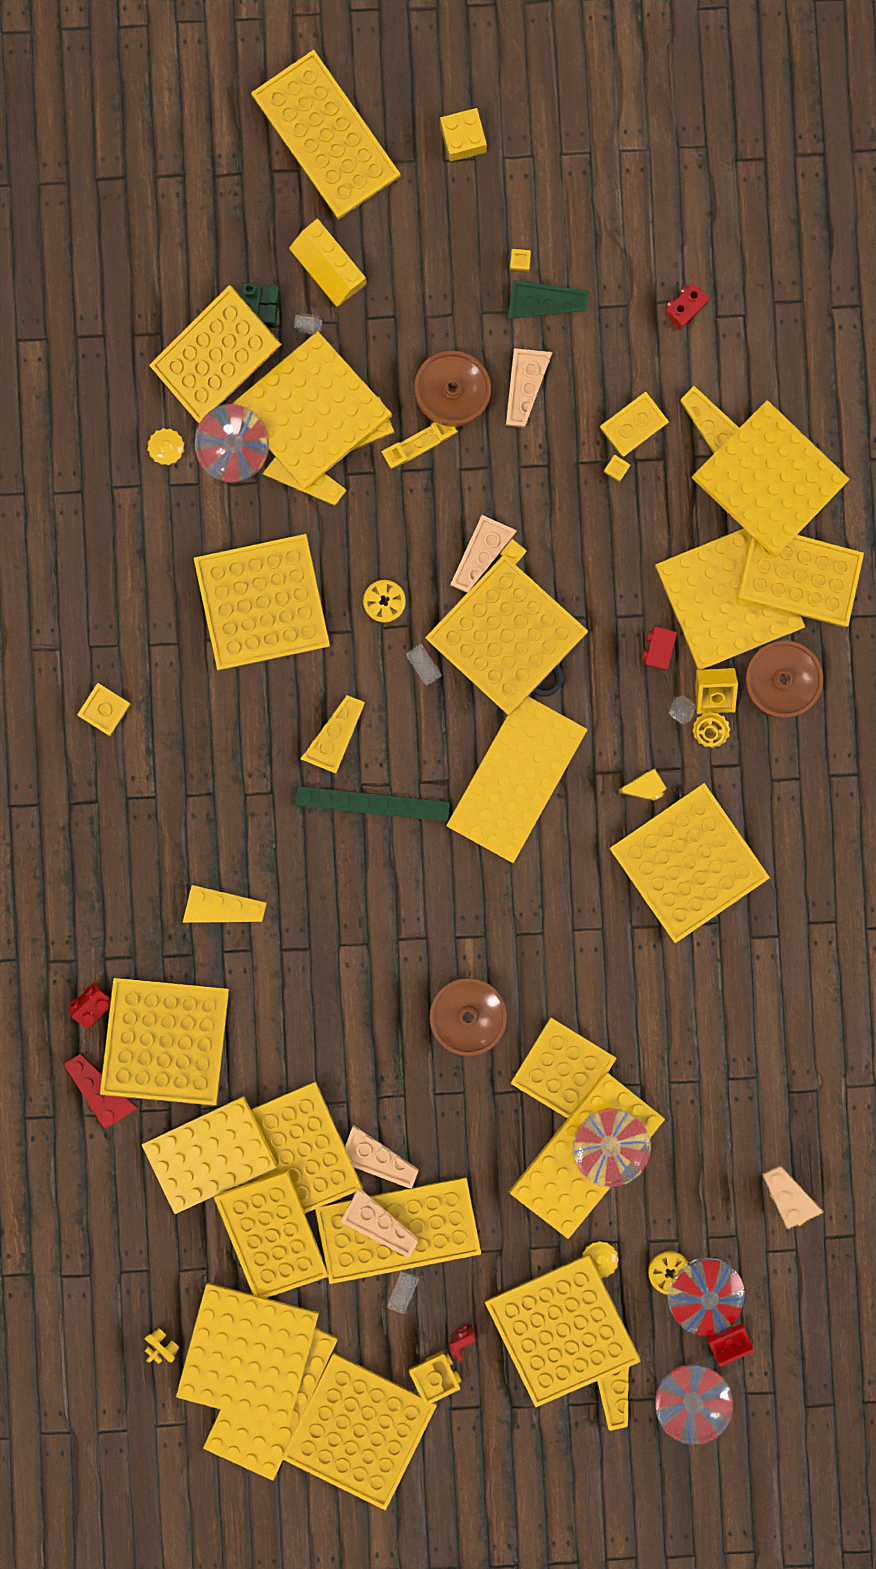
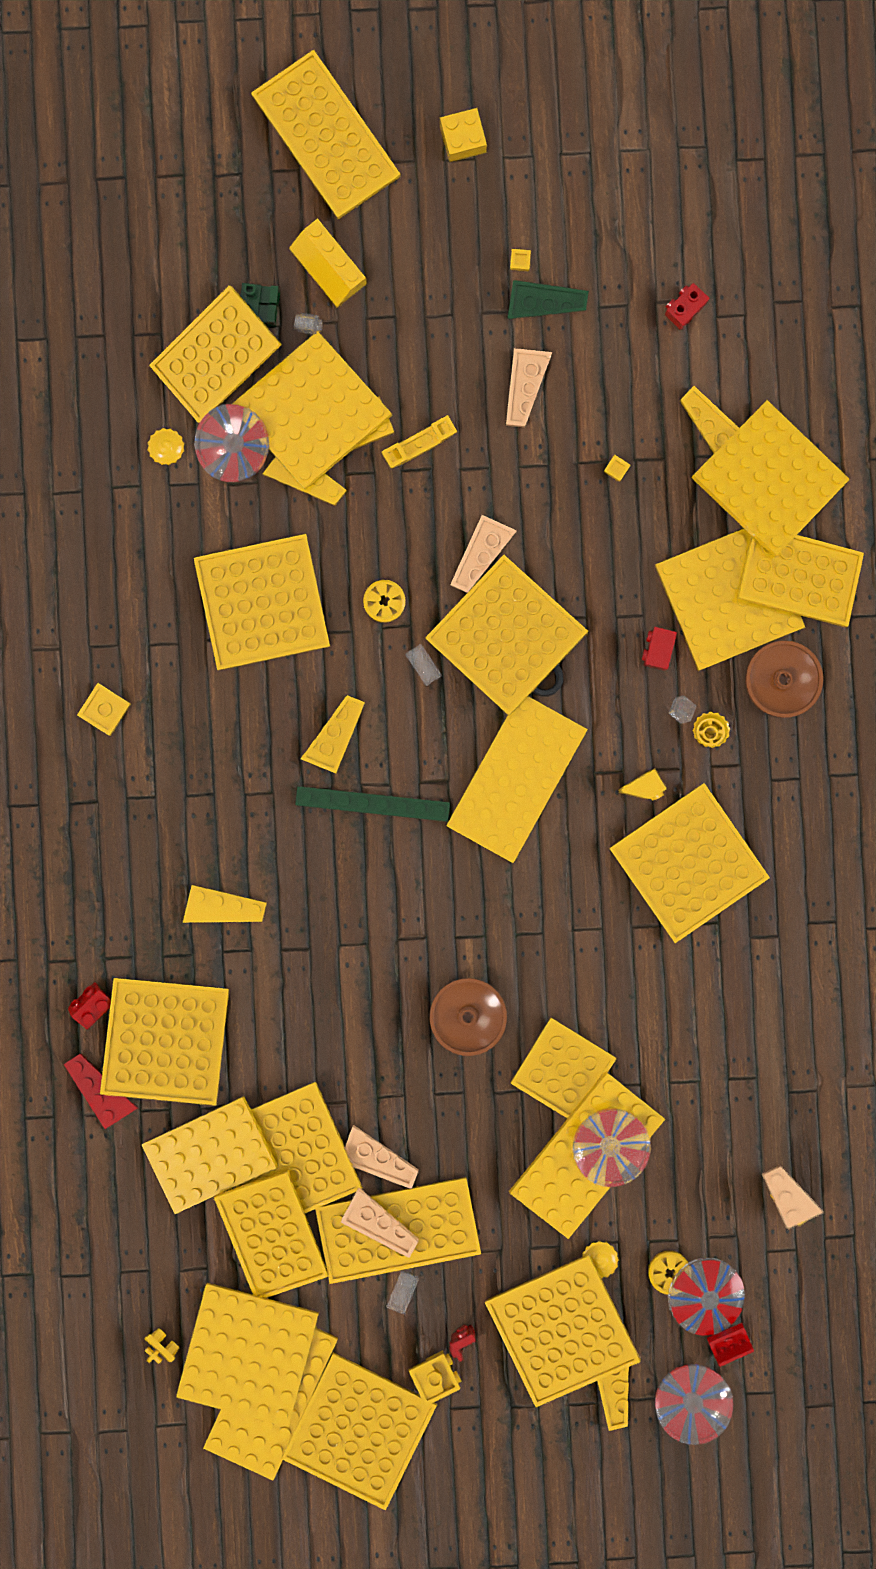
dark orange dish [414,351,491,427] -> none
yellow plate [500,539,527,565] -> none
yellow plate [600,392,669,457] -> none
yellow slope [695,668,738,714] -> none

